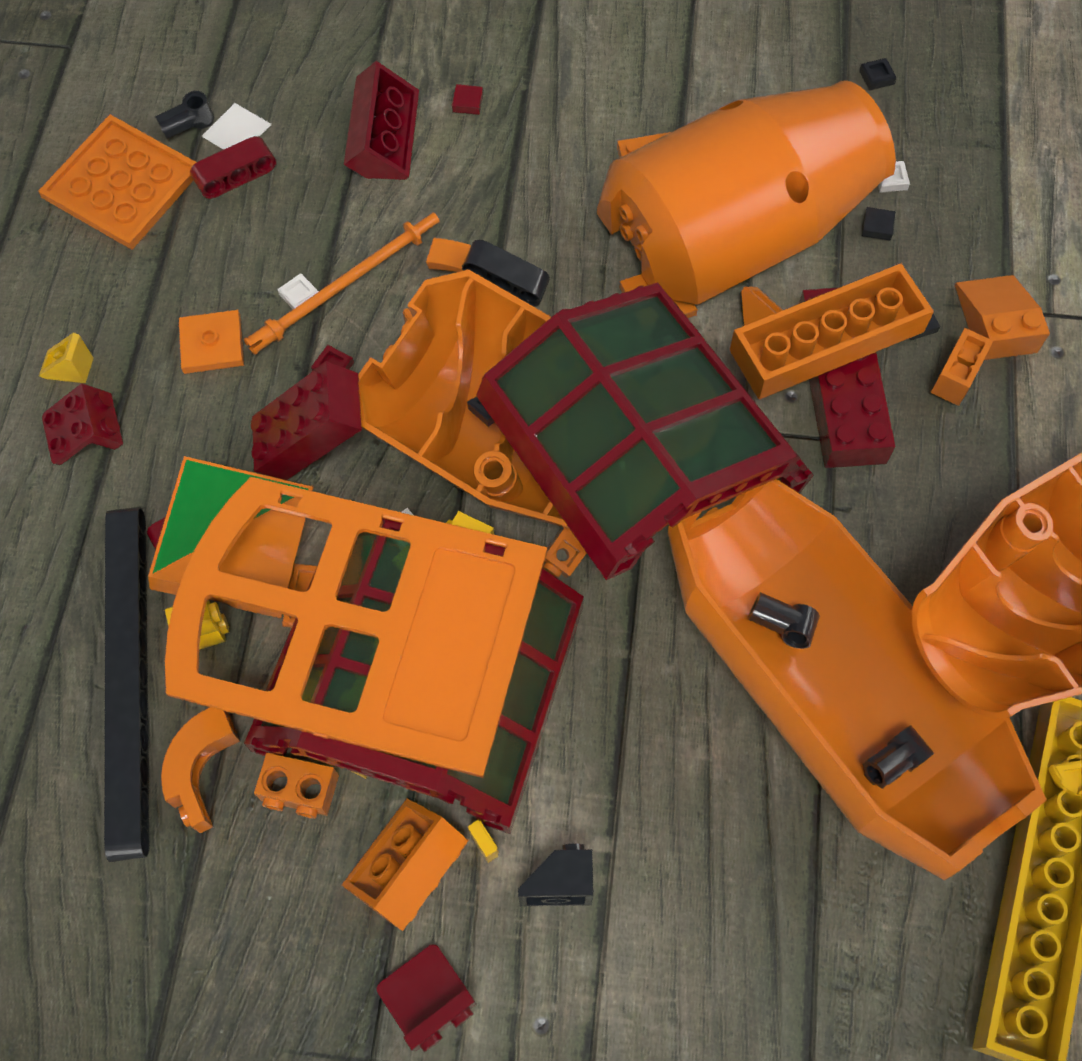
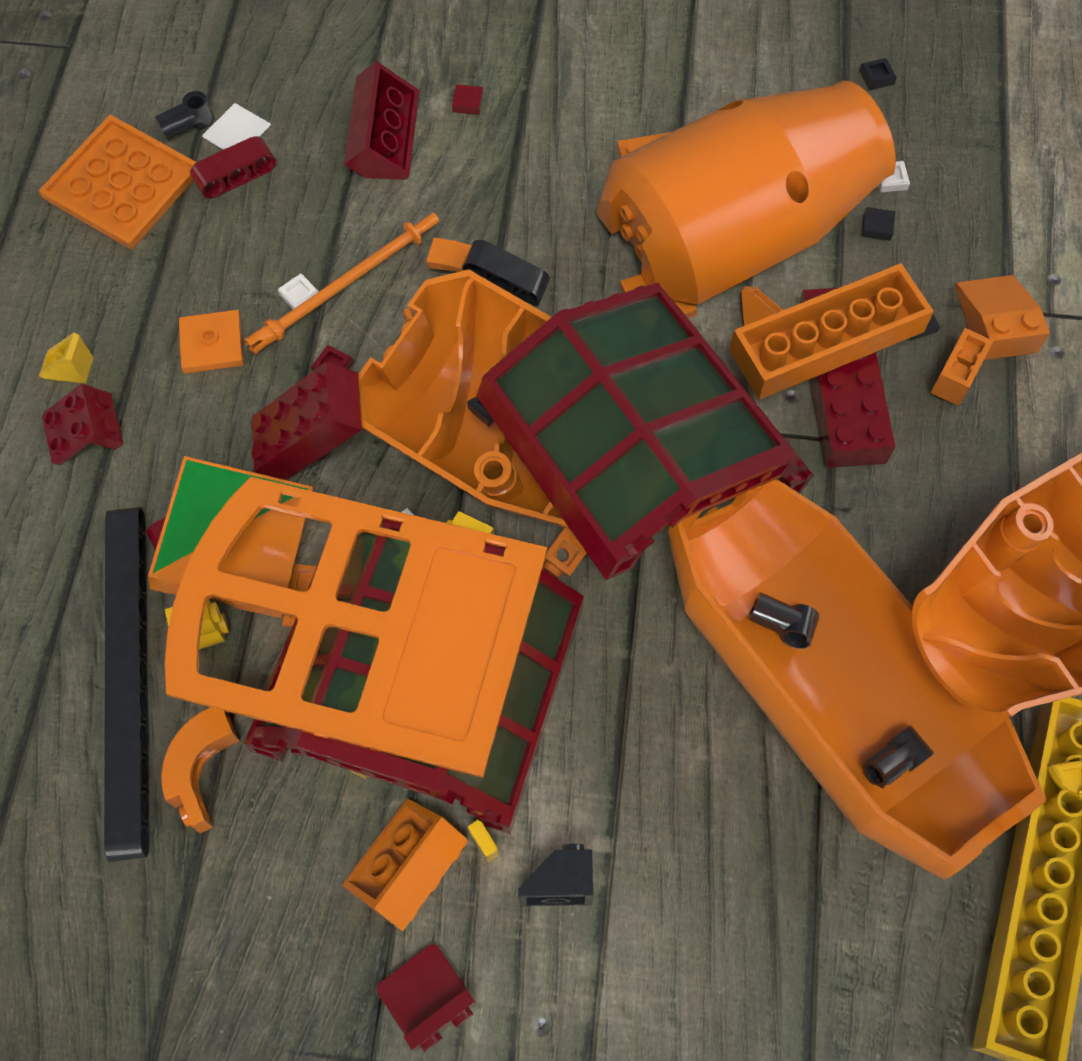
orange brick [254,753,339,819] -> none

